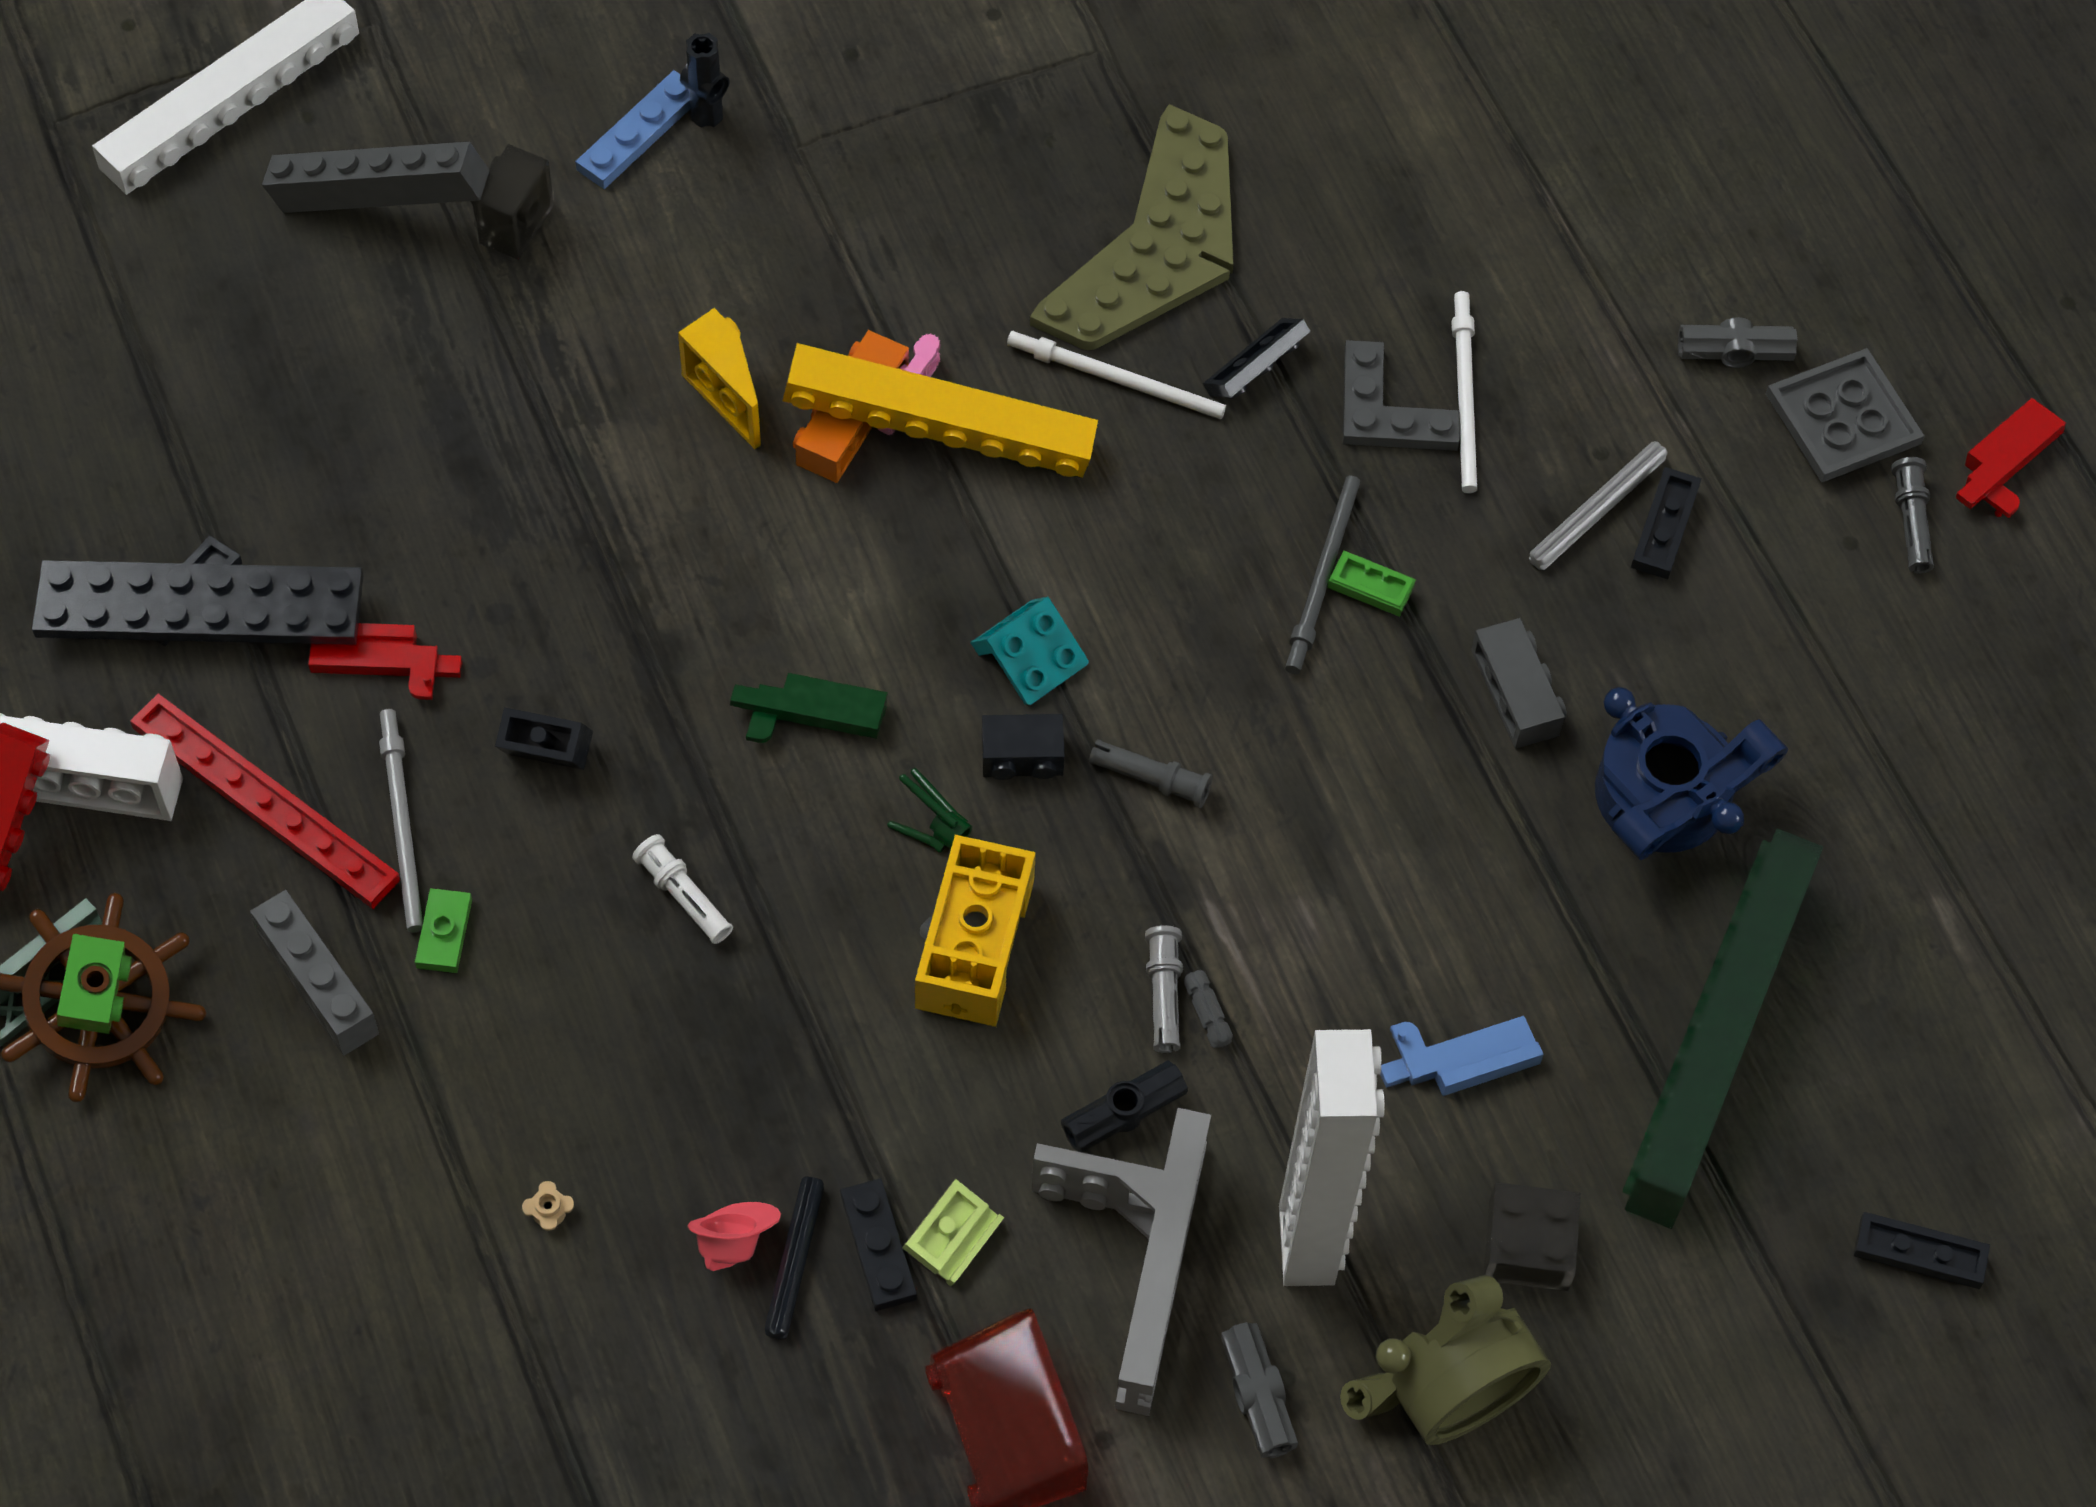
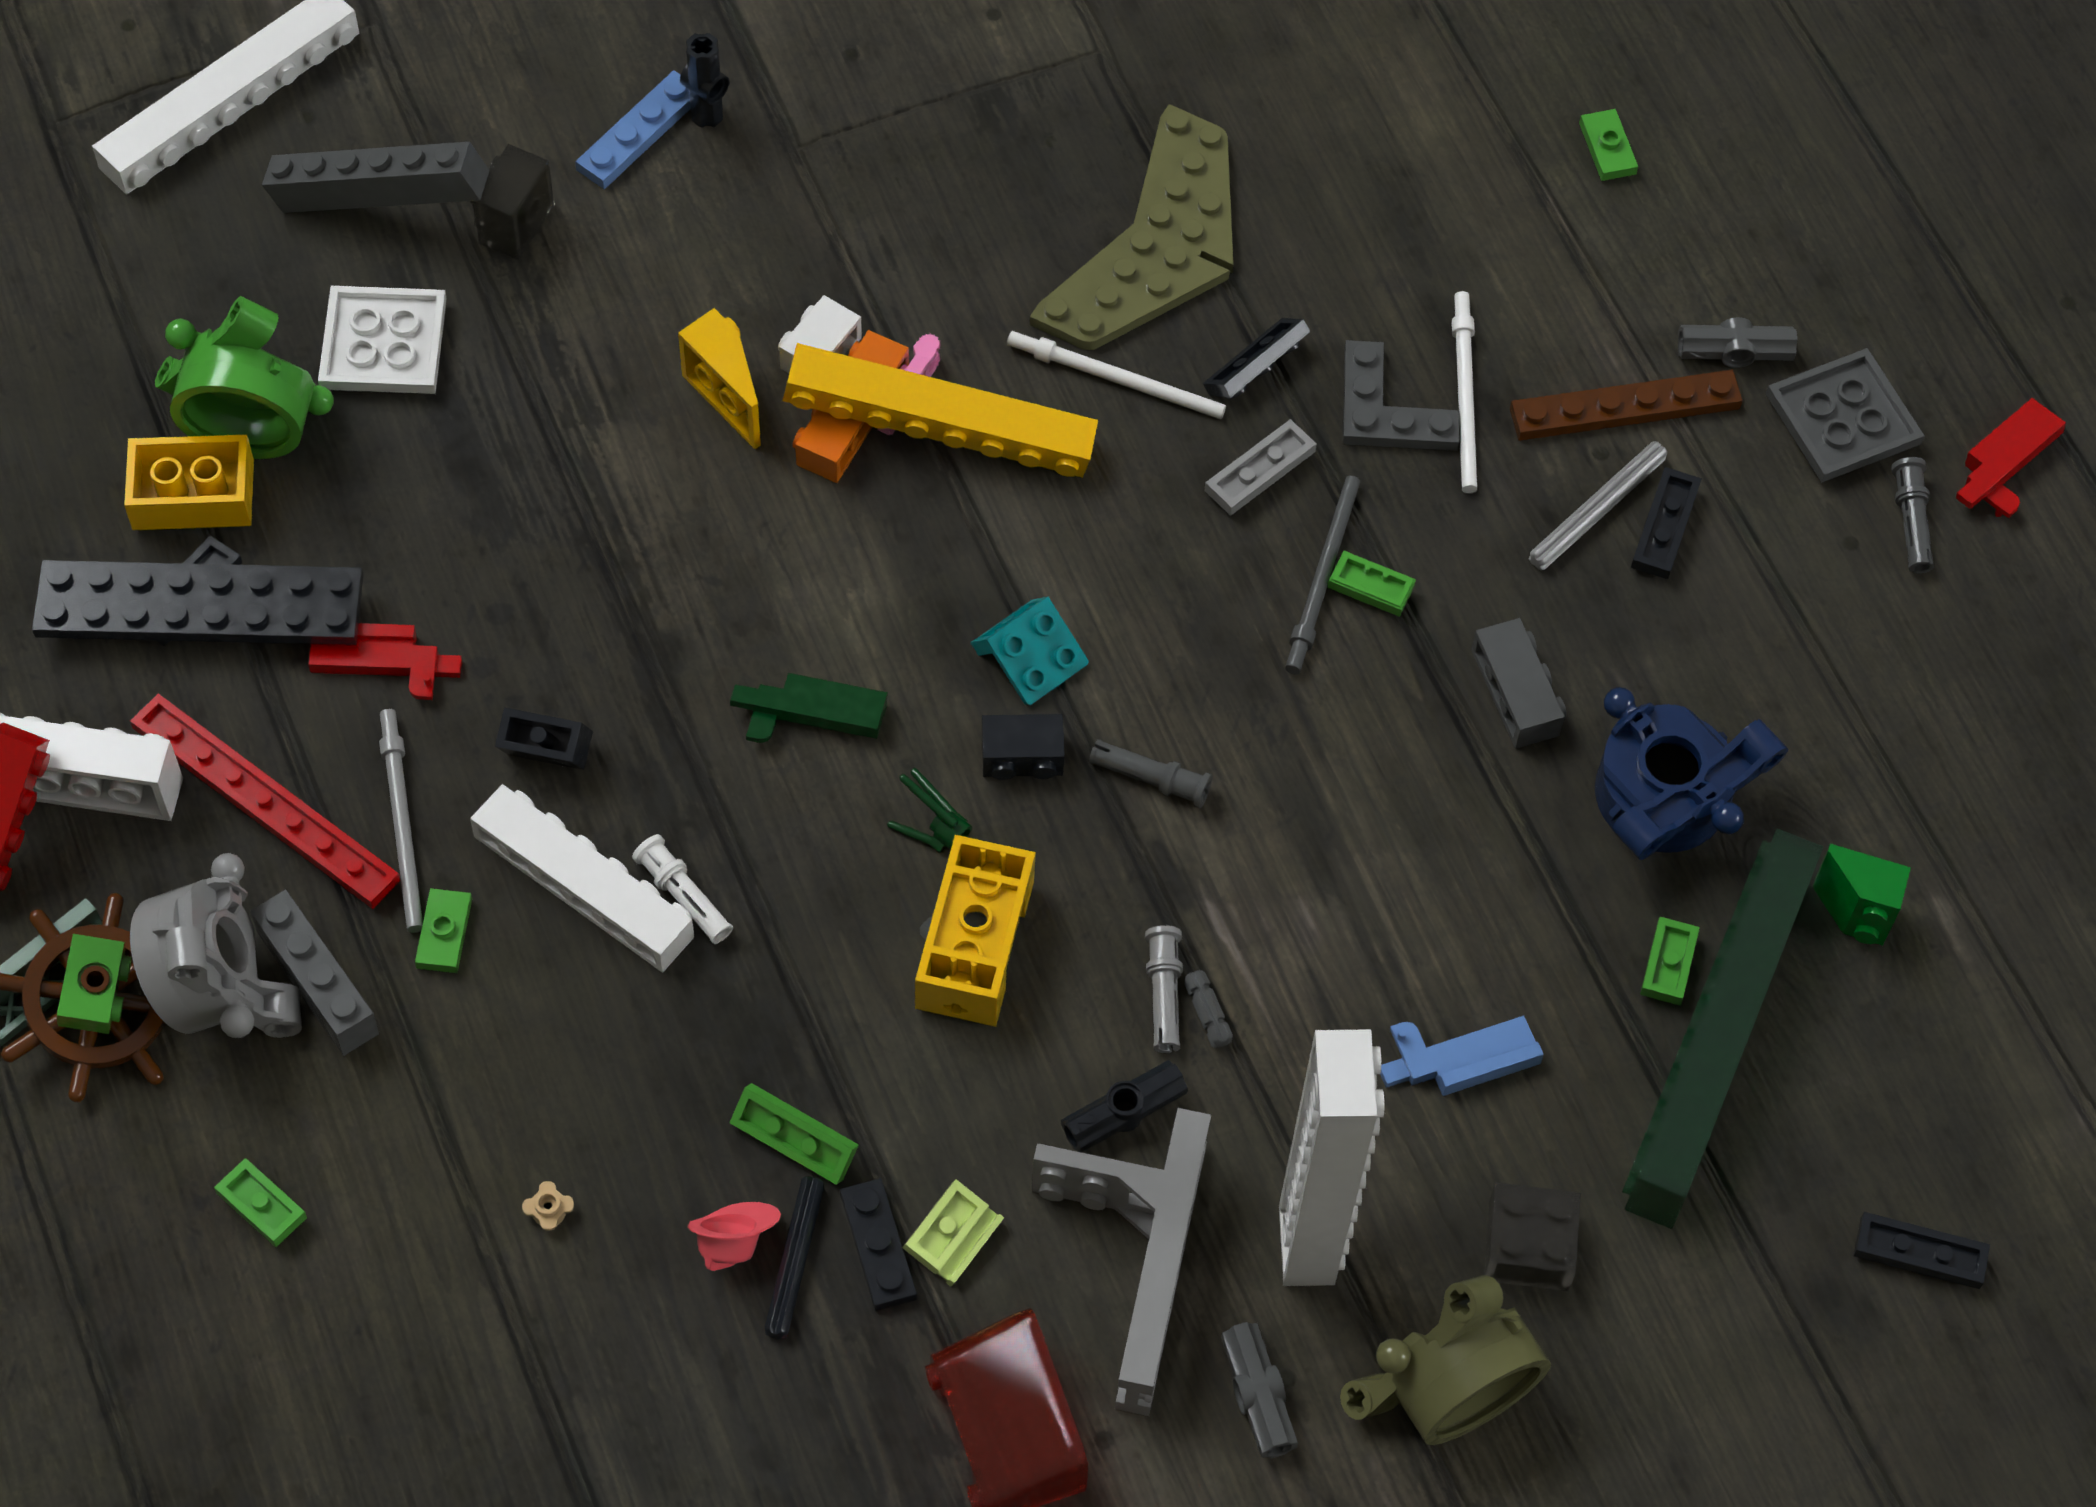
none -> yellow brick [124,434,254,530]
none -> light grey piece [130,853,302,1038]
none -> bright green piece [155,296,334,459]
none -> bright green plate [214,1158,307,1247]
none -> white plate [318,286,447,394]
none -> white brick [470,784,694,973]
none -> bright green plate [730,1083,859,1185]
none -> white brick [778,295,862,373]
none -> light grey plate [1204,419,1317,516]
none -> reddish brown plate [1510,369,1743,441]
none -> bright green plate [1579,109,1638,181]
none -> bright green plate [1640,917,1700,1005]
none -> green slope [1813,844,1911,946]

